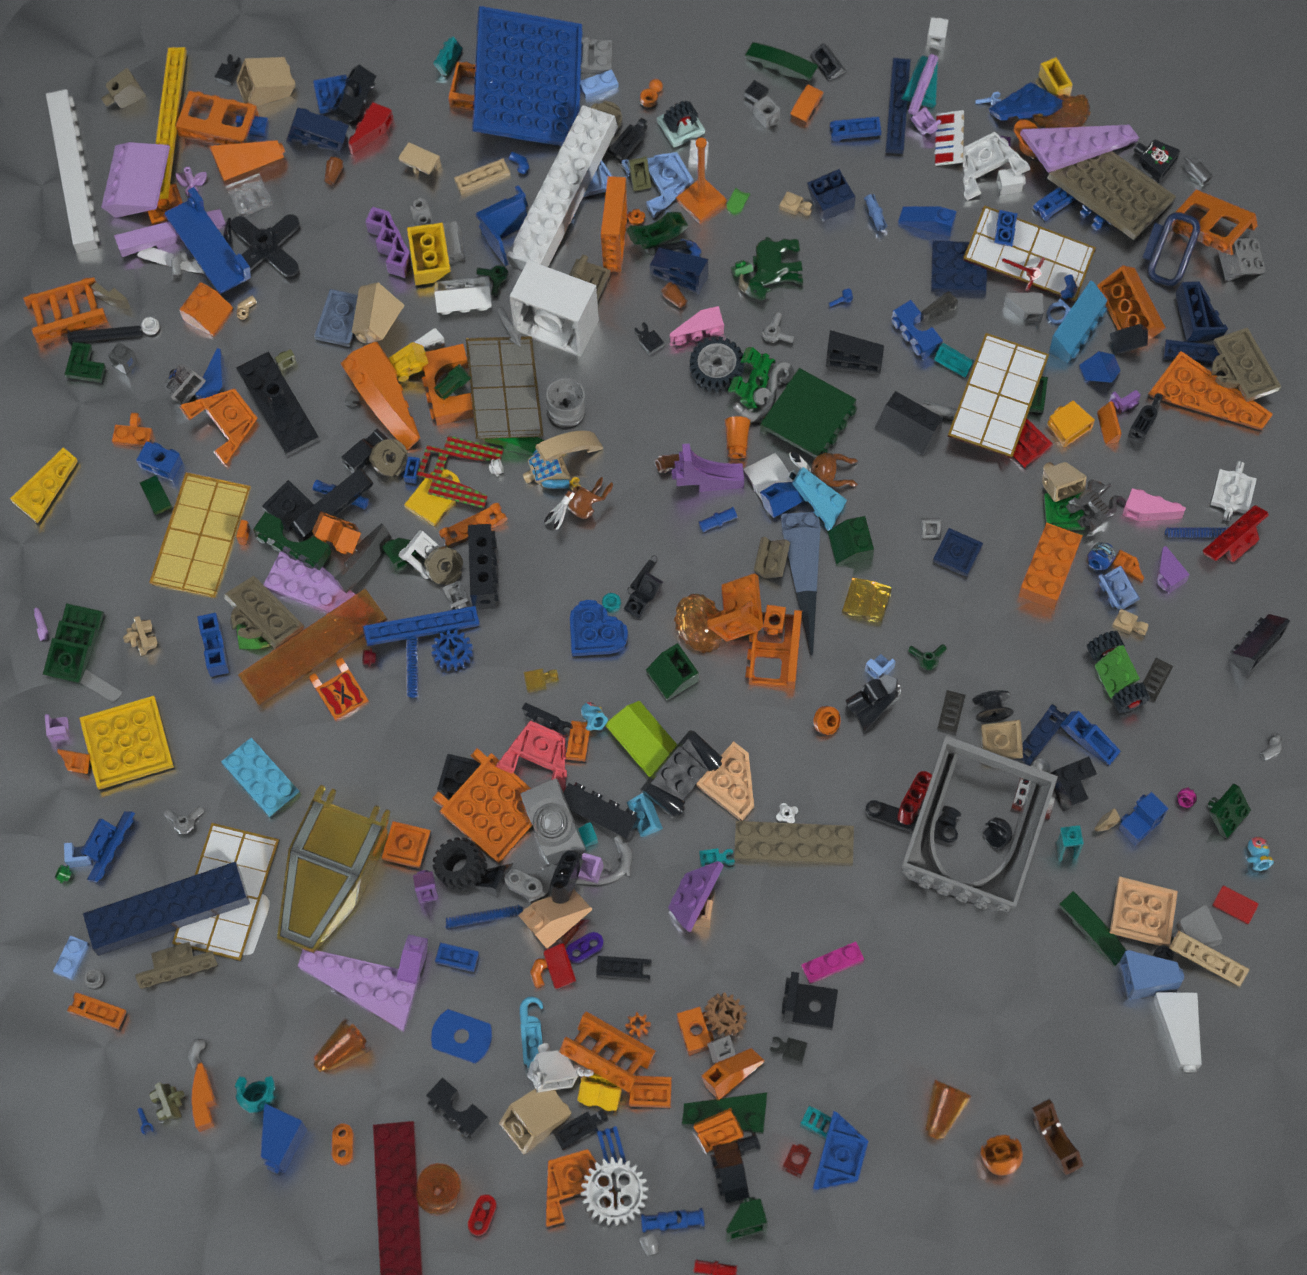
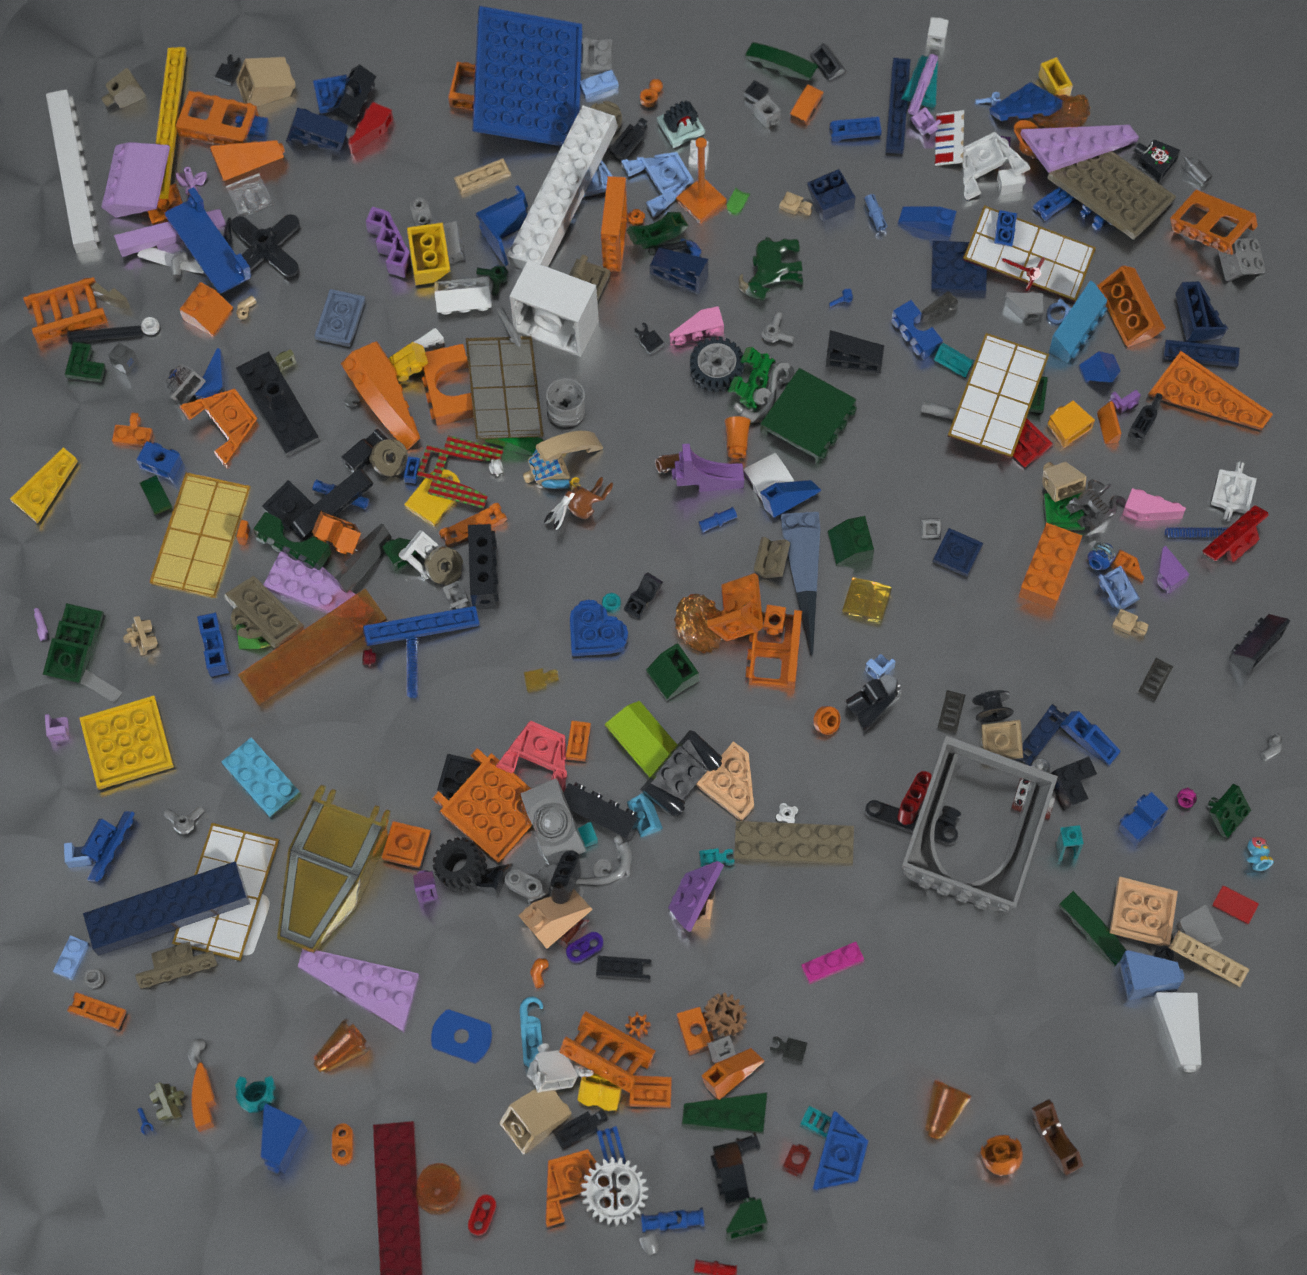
green plate [55,865,72,884] -> none
orange tile [57,749,90,774] -> none
flag [309,658,369,721] -> none
dark orange cone [324,157,344,185] -> none
tan slope [352,282,405,344] -> none
medium lavender slope [397,934,428,984] -> none
tan panel [399,142,441,174] -> none
black arch [426,1077,489,1139] -> none
blue gear [431,630,473,671] -> none
teal plate [433,37,463,76] -> none
dark green piece [433,364,471,400] -> none
blue plate [435,942,479,972] -> none
blue piece [445,904,523,929] -> none
blue arm [509,152,529,174] -> none
black plate [522,702,573,738] -> none
red slope [543,943,576,989] -> none
lavender panel [578,853,604,884] -> none
medium azure animal [581,702,608,731] -> none
olive slope [627,156,651,191] -> none
black piece [627,555,658,594] -> none
dark orange cone [661,282,688,309] -> none
orange plate [693,1108,744,1153] -> none
green plate [730,260,754,277] -> none
black bracket [781,971,838,1030] -> none
dark orange hair [788,452,858,487] -> none
medium azure wing [792,467,847,531] -> none
black slope [875,391,943,456] -> none
dark green piece [908,644,947,670] -> none
black hair [983,817,1013,849] -> none
blue arm [1061,274,1077,300] -> none
plate [1086,630,1151,713] -> none
tan slope [1094,808,1121,832] -> none
black slope [1110,324,1148,355] -> none
dark blue bar [1142,212,1200,286] -> none
dark tan plate [1211,327,1281,402] -> none

